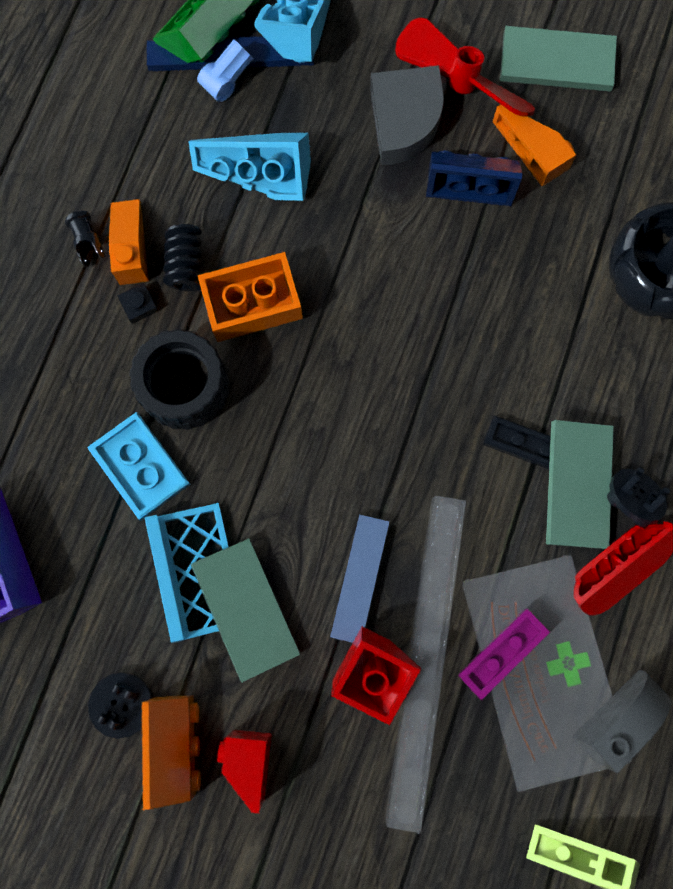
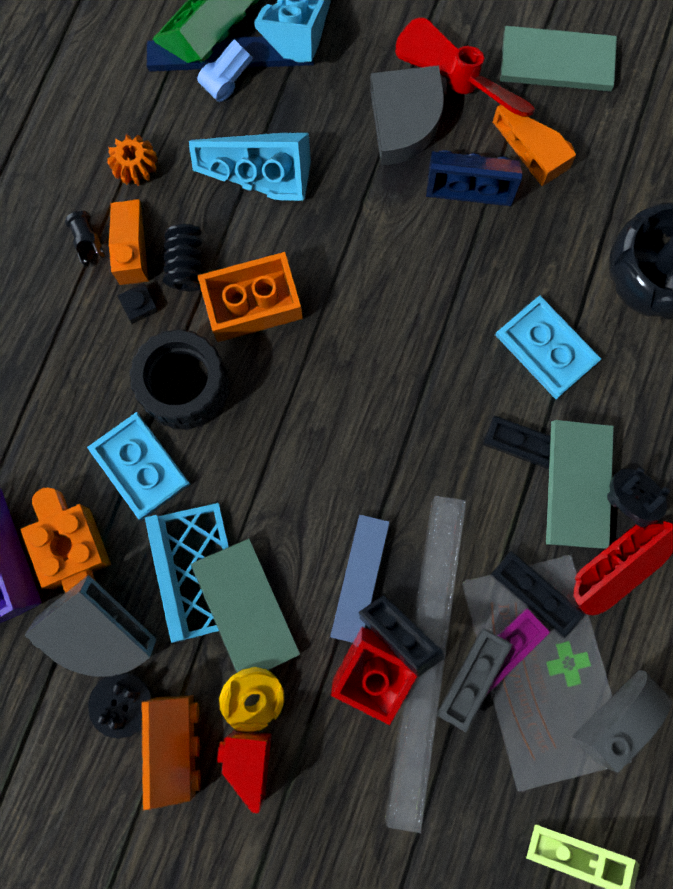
none -> orange brick [20,487,111,593]
none -> dark grey brick [25,575,156,677]
none -> orange gear [107,134,158,186]
none -> yellow tile [219,667,284,733]
none -> black tile [359,596,445,677]
none -> dark grey tile [436,628,513,732]
none -> black tile [490,551,585,638]
none -> medium azure tile [495,295,601,399]

